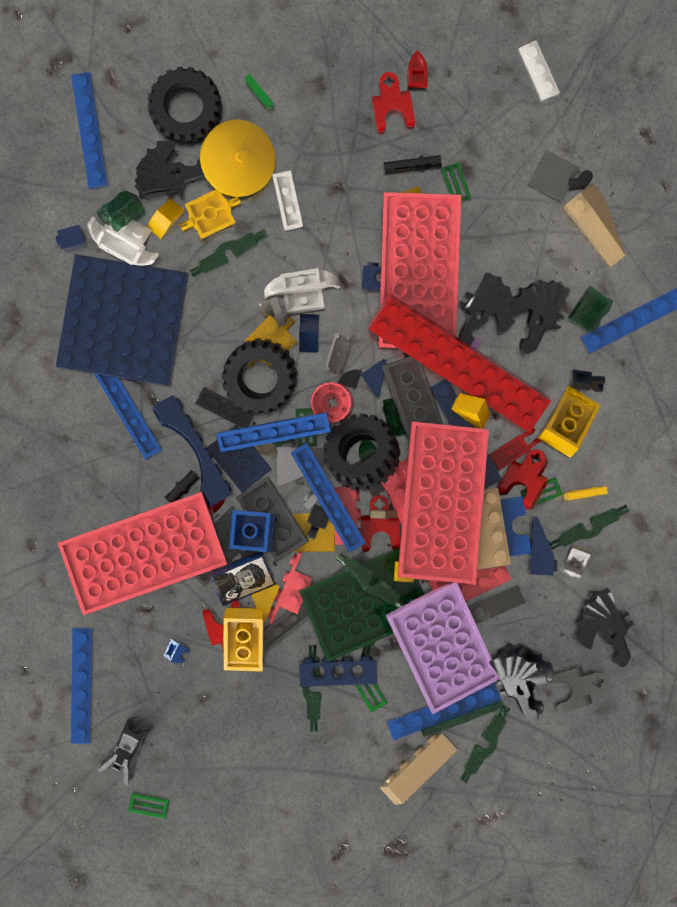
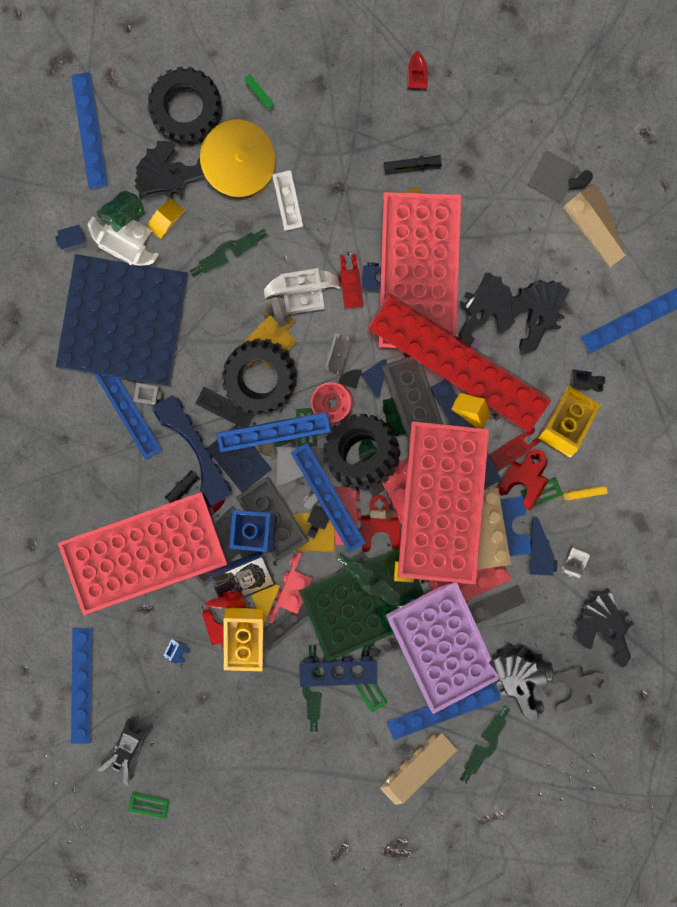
yellow plate [179,189,241,240] -> none
dark blue slope [299,314,319,353] -> none
red piece [372,72,415,133] -> none
clear green piece [421,700,504,738] -> none
green tile [441,162,472,202] -> none
white plate [518,40,560,101] -> none
clear green piece [549,504,629,550] -> none
clear green bracket [568,286,613,333] -> none
none -> light grey bracket [133,383,162,405]
none -> red plate [205,591,245,608]
none -> red hinge [340,254,364,309]

